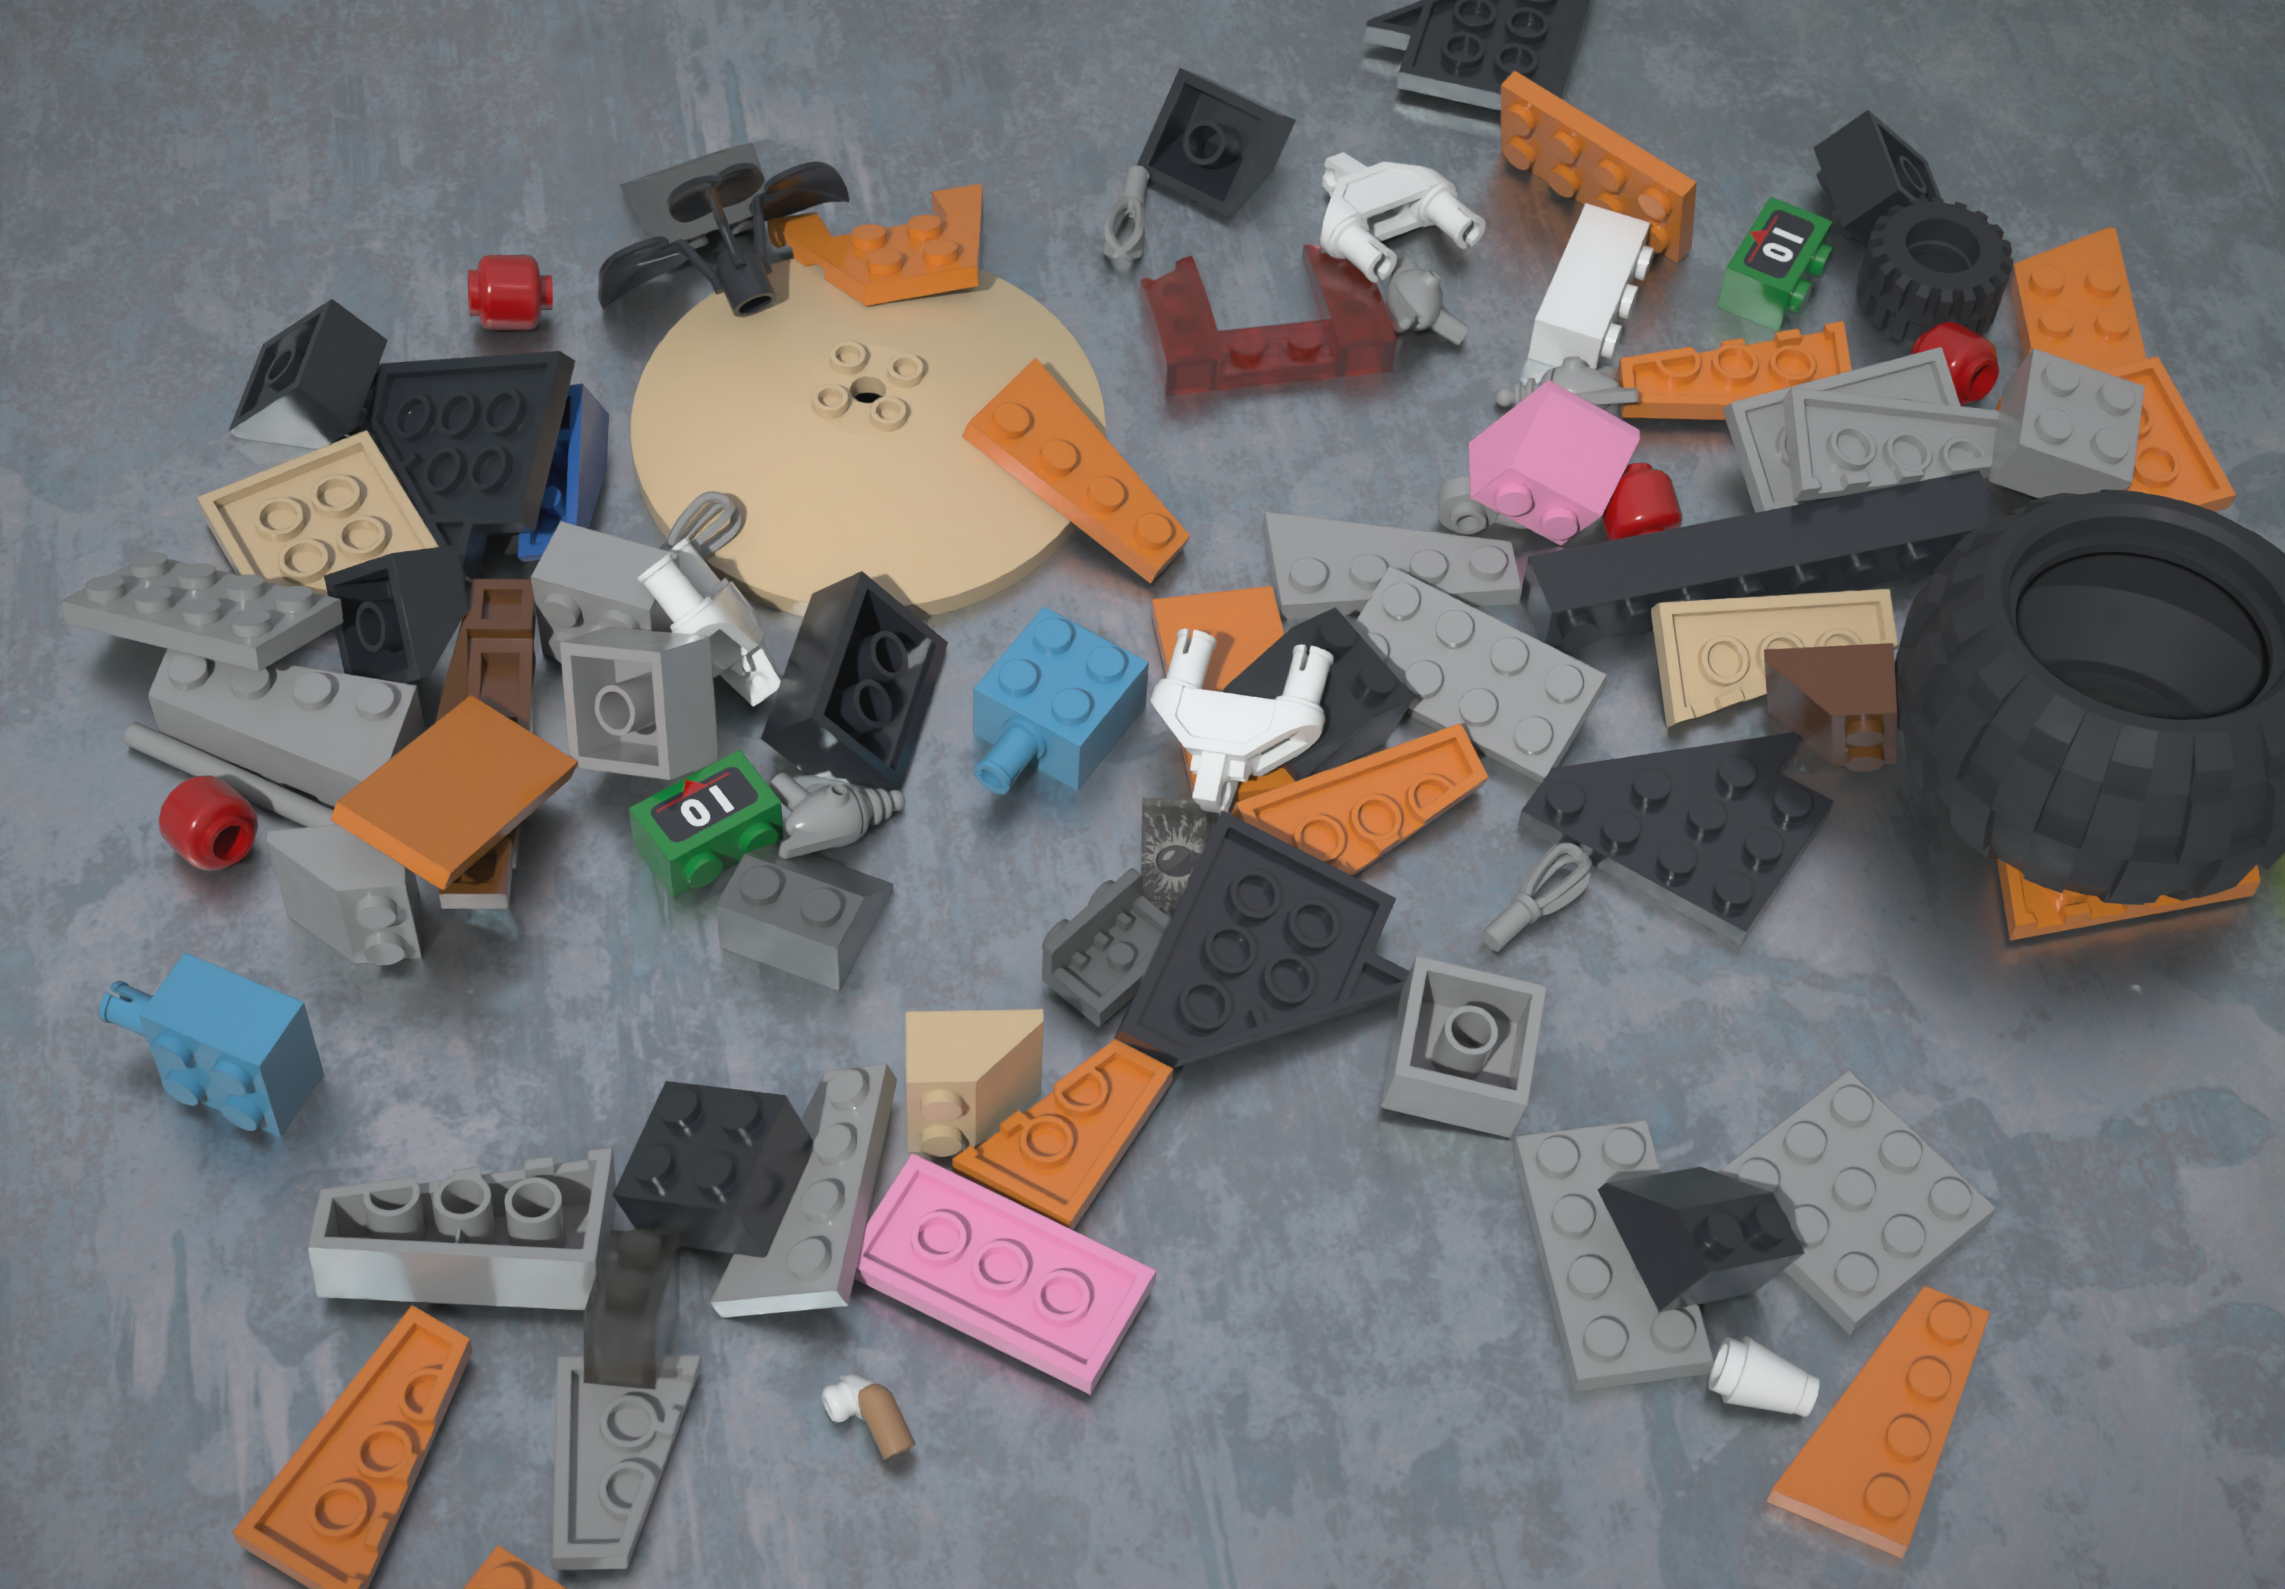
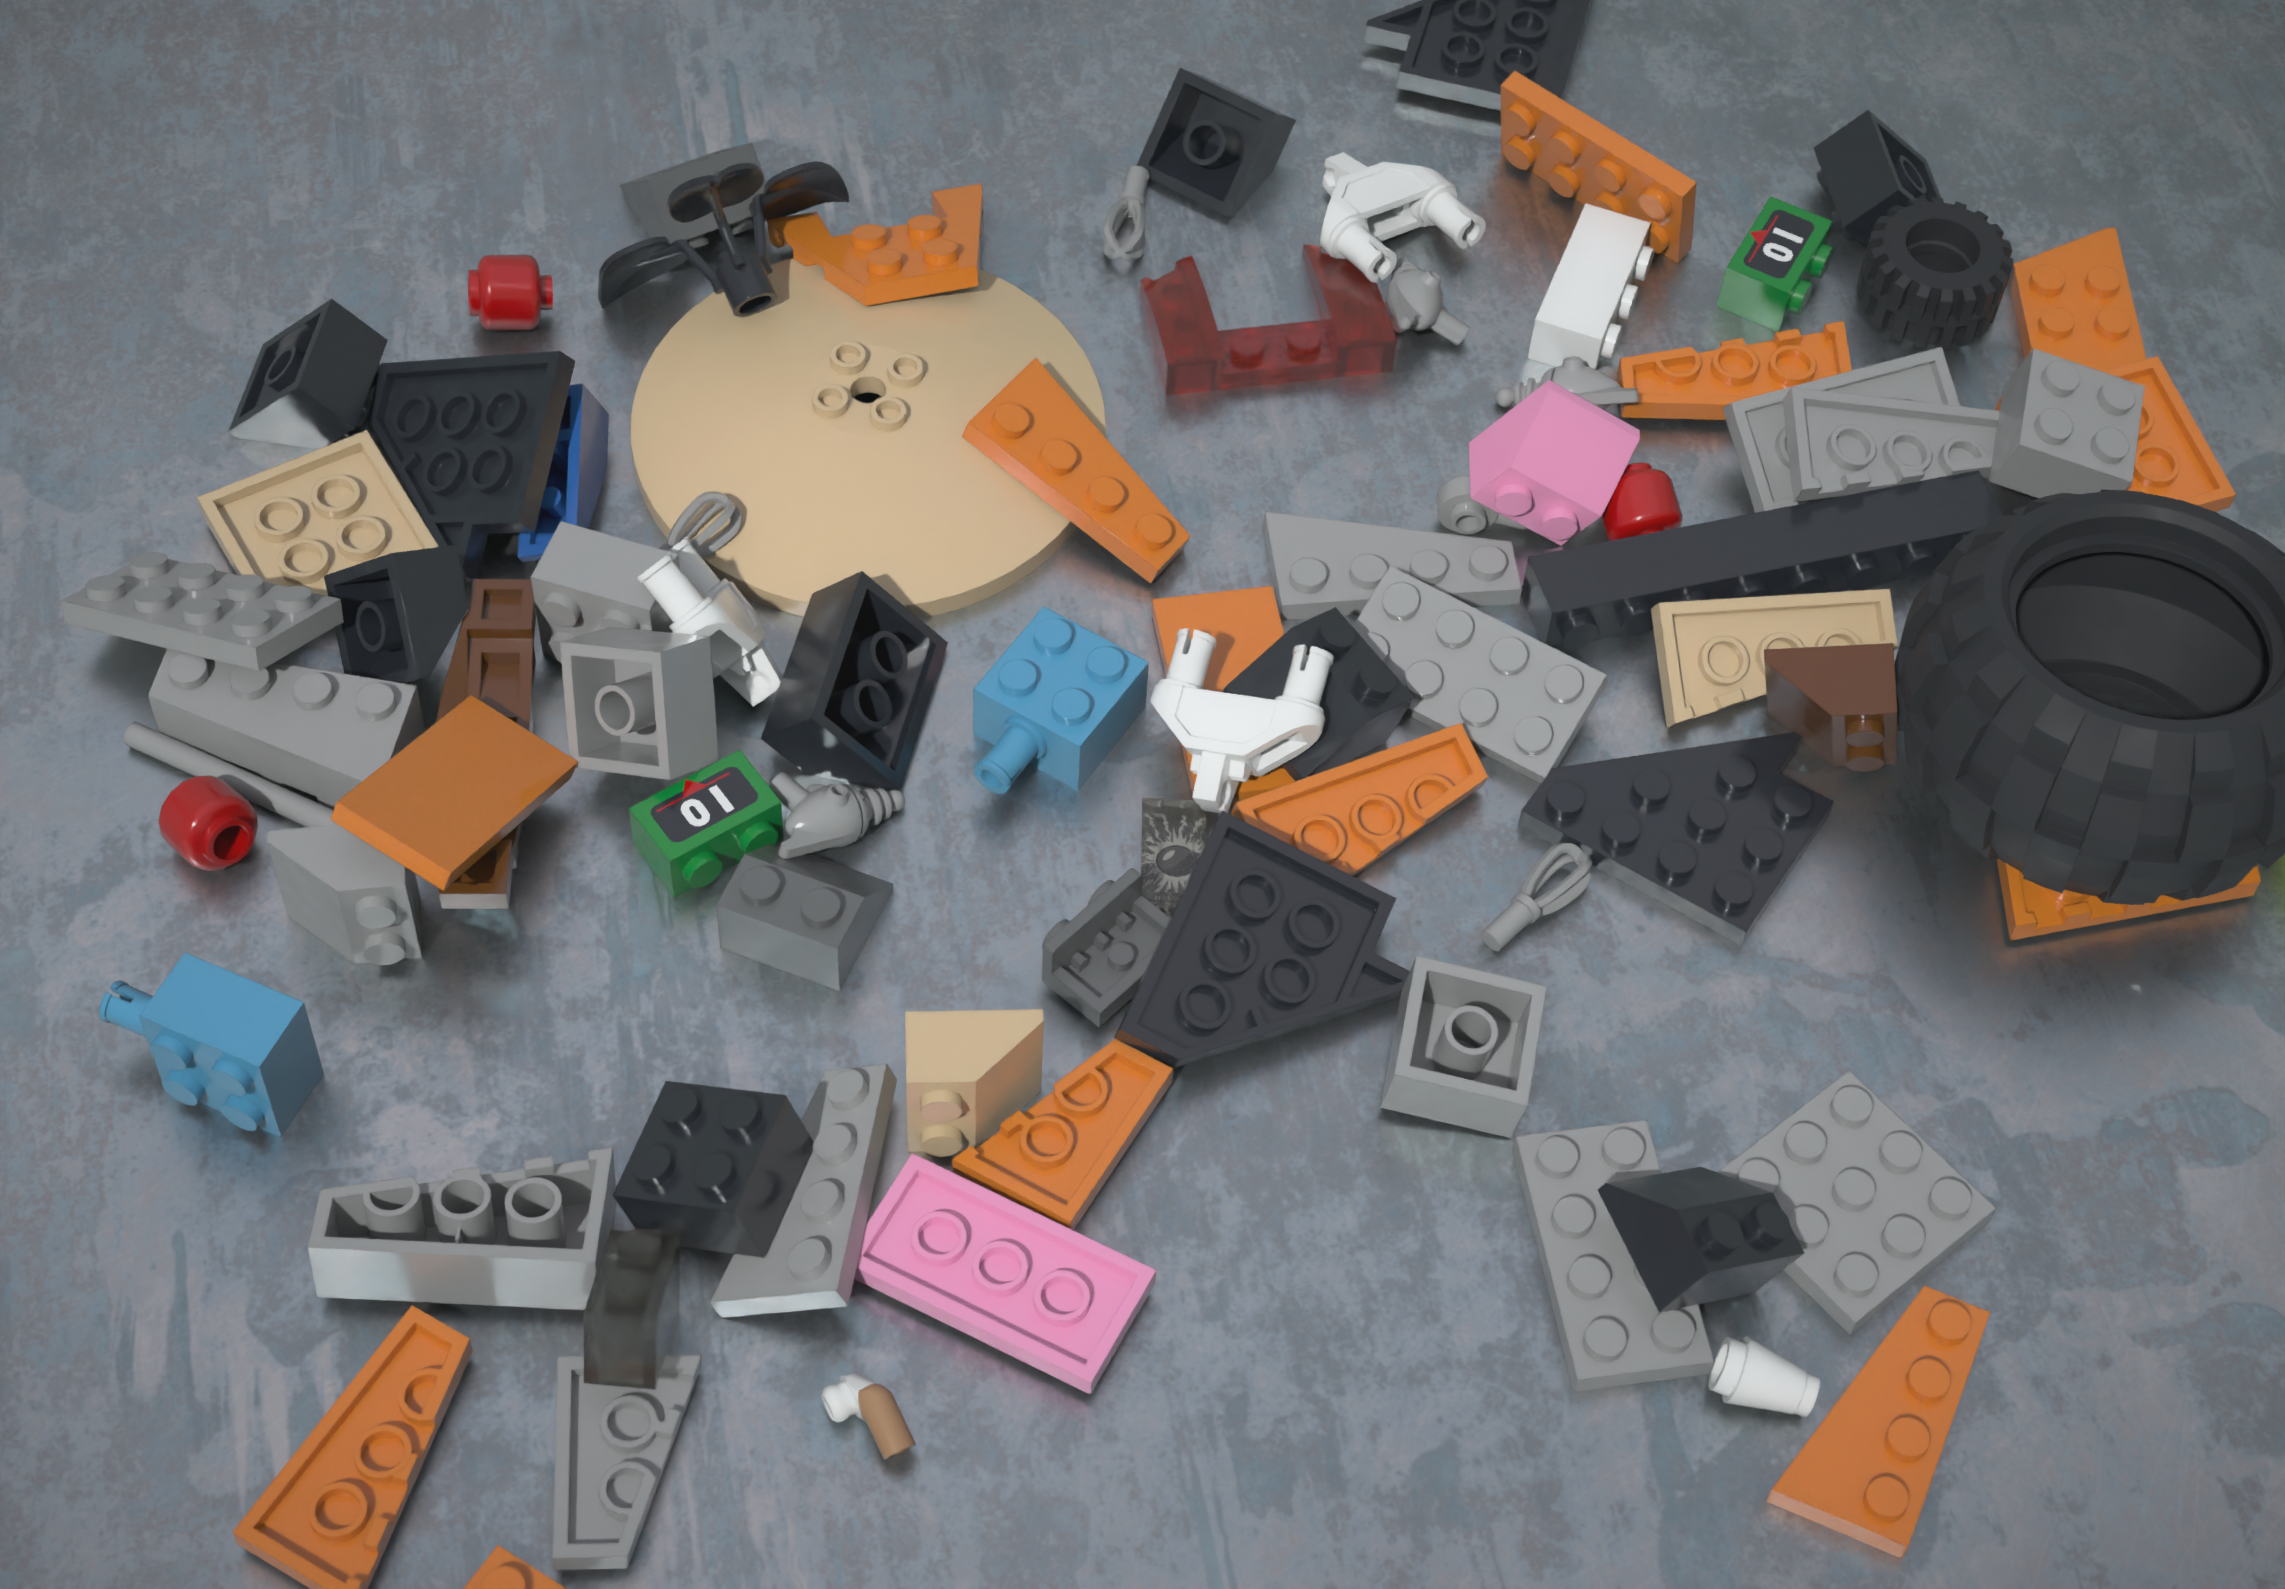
red head [1911,321,1999,406] -> none

